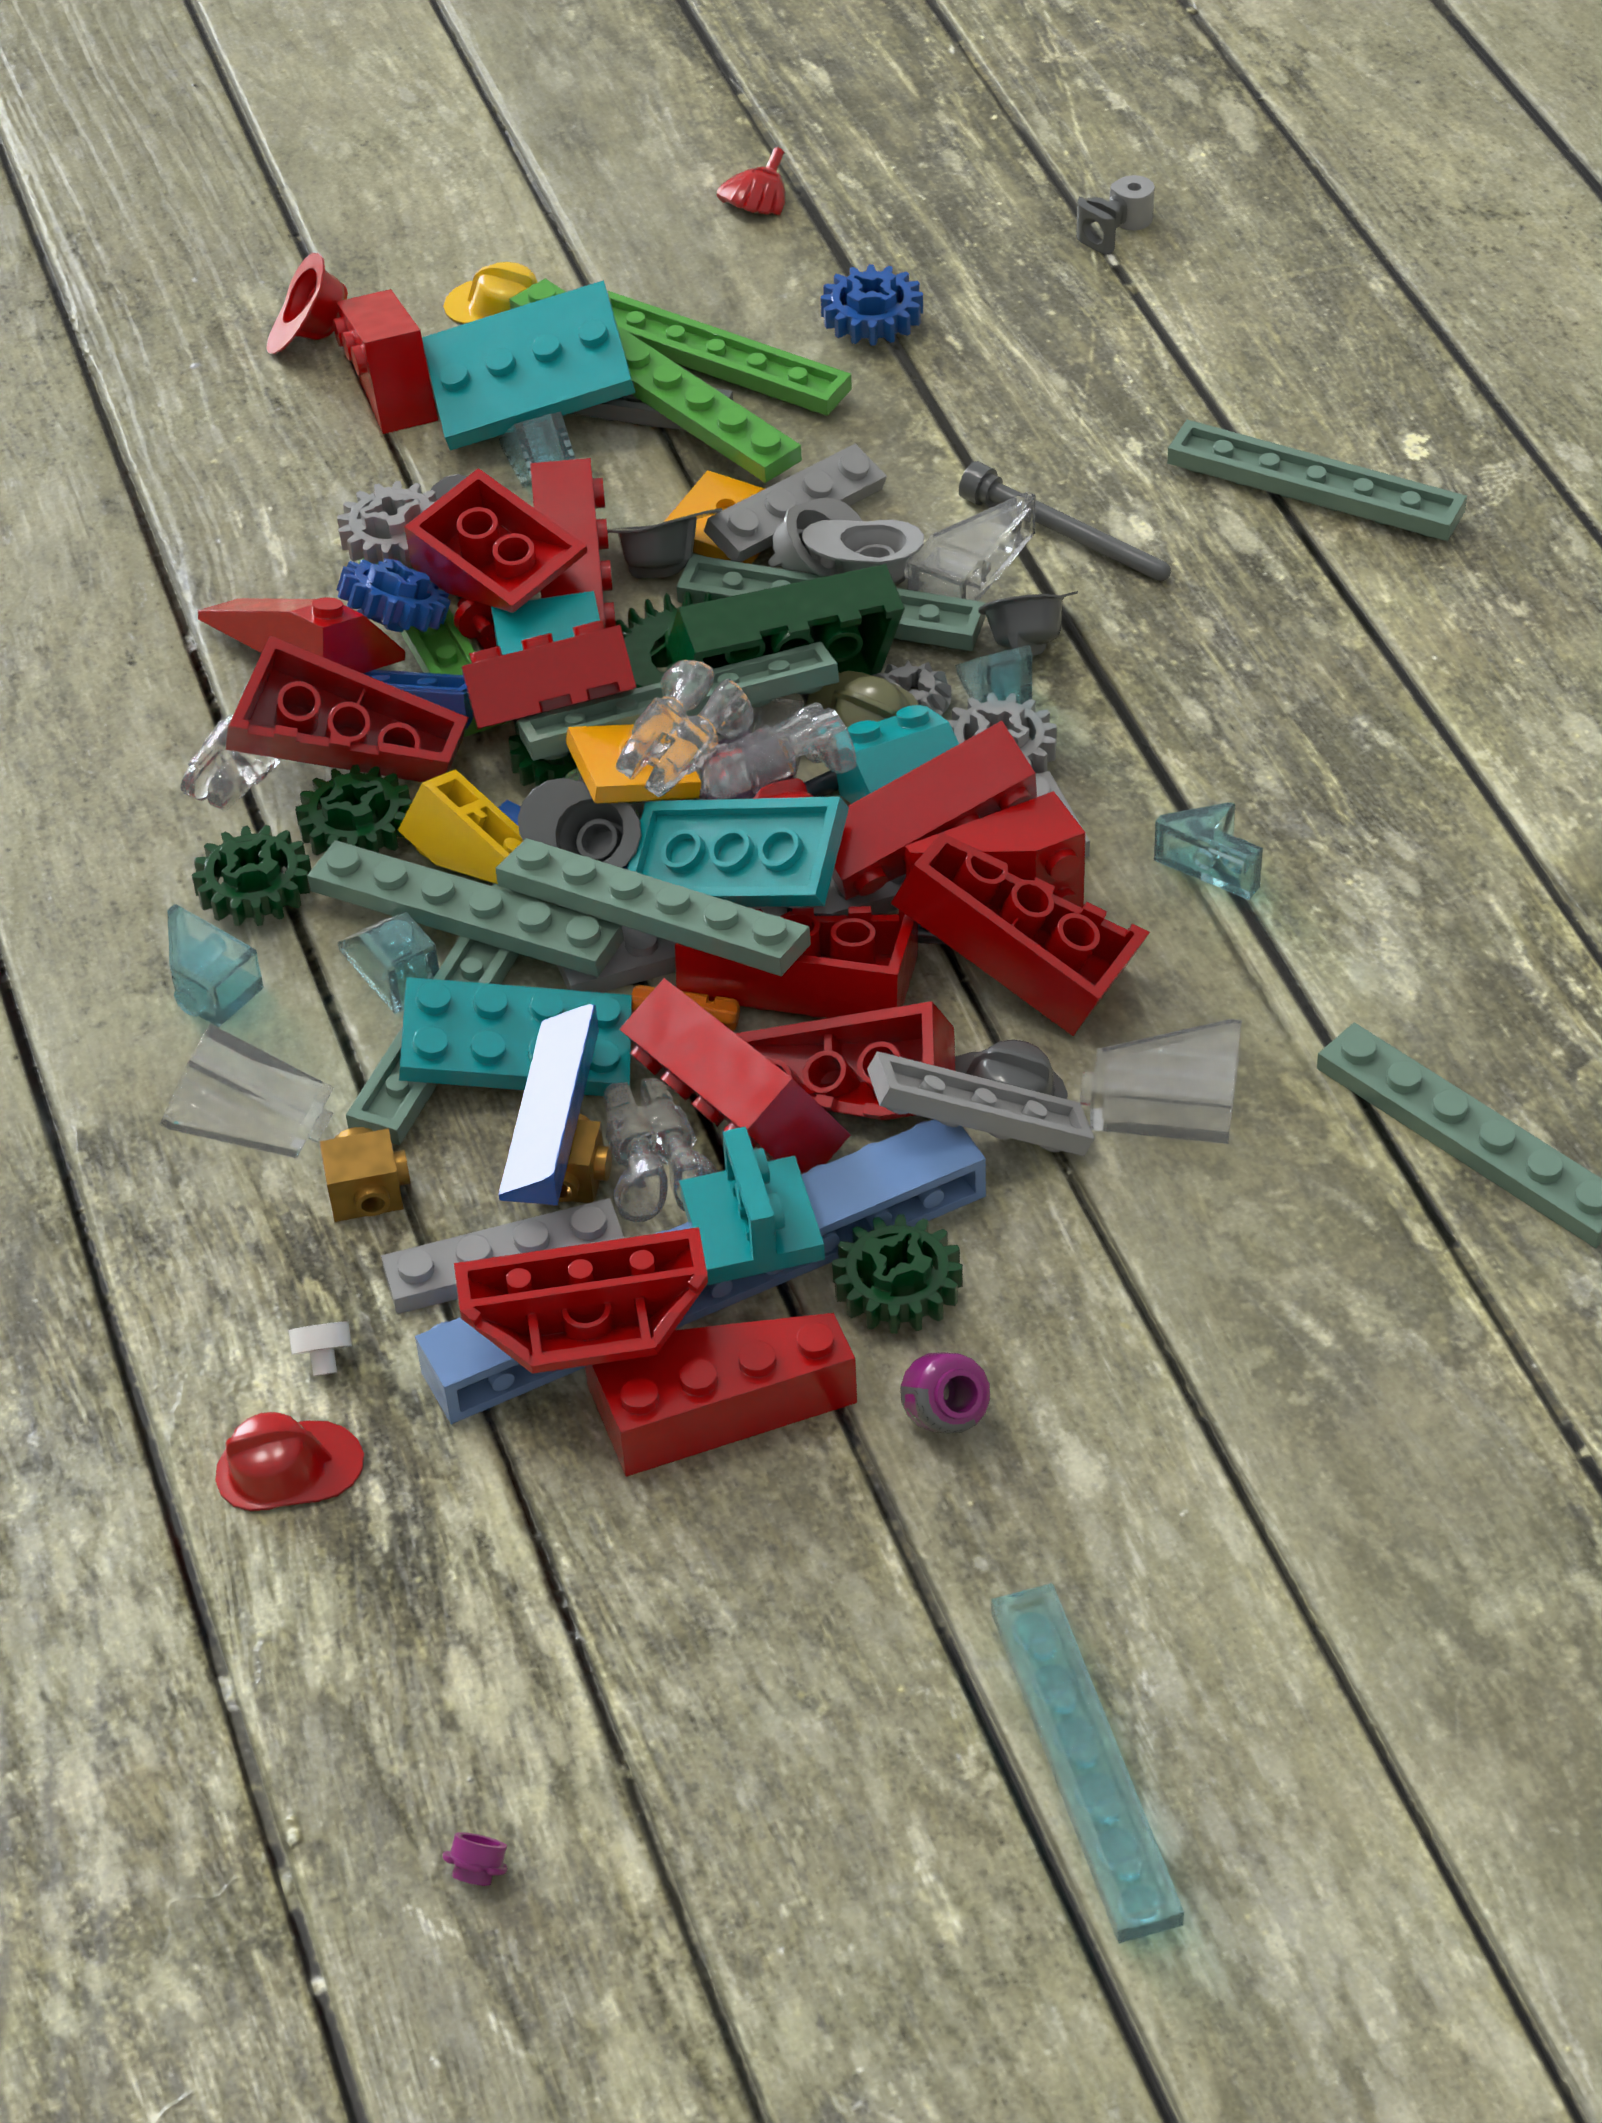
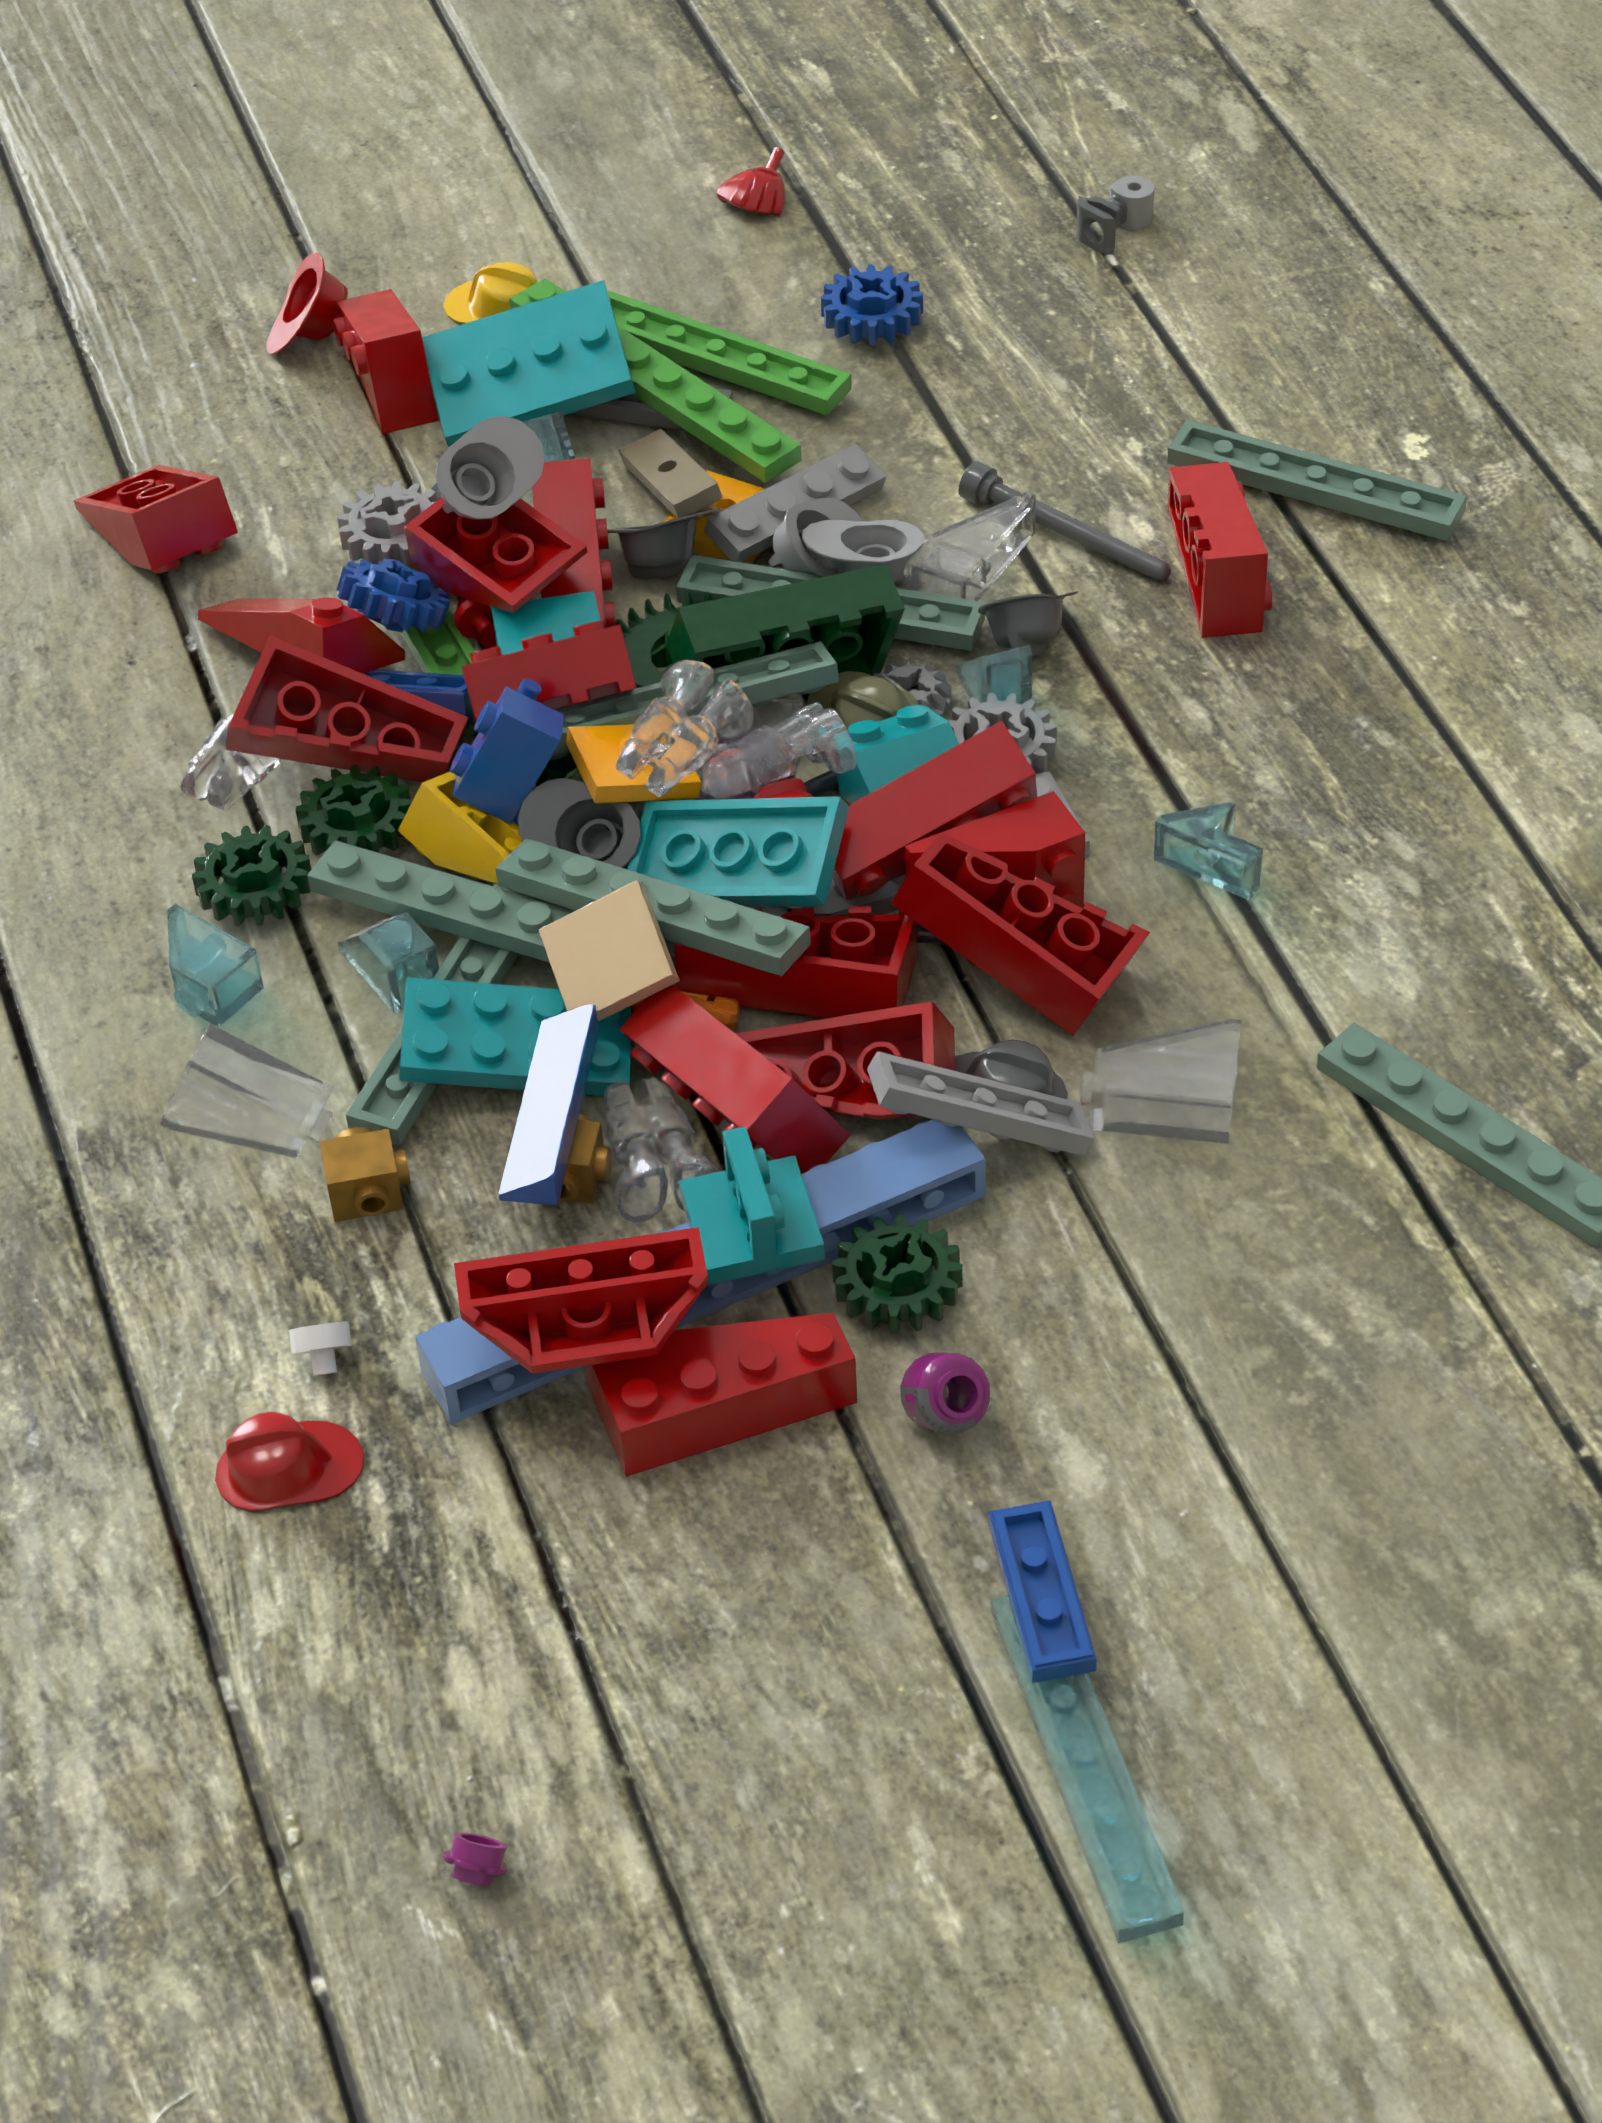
light grey plate [381,1198,624,1314] -> none
none -> red slope [73,465,238,573]
none -> light grey piece [435,416,545,520]
none -> blue brick [450,678,564,824]
none -> tan tile [538,880,679,1022]
none -> dark tan tile [619,429,723,518]
none -> blue tile [988,1500,1097,1683]
none -> red wedge [1167,462,1272,638]

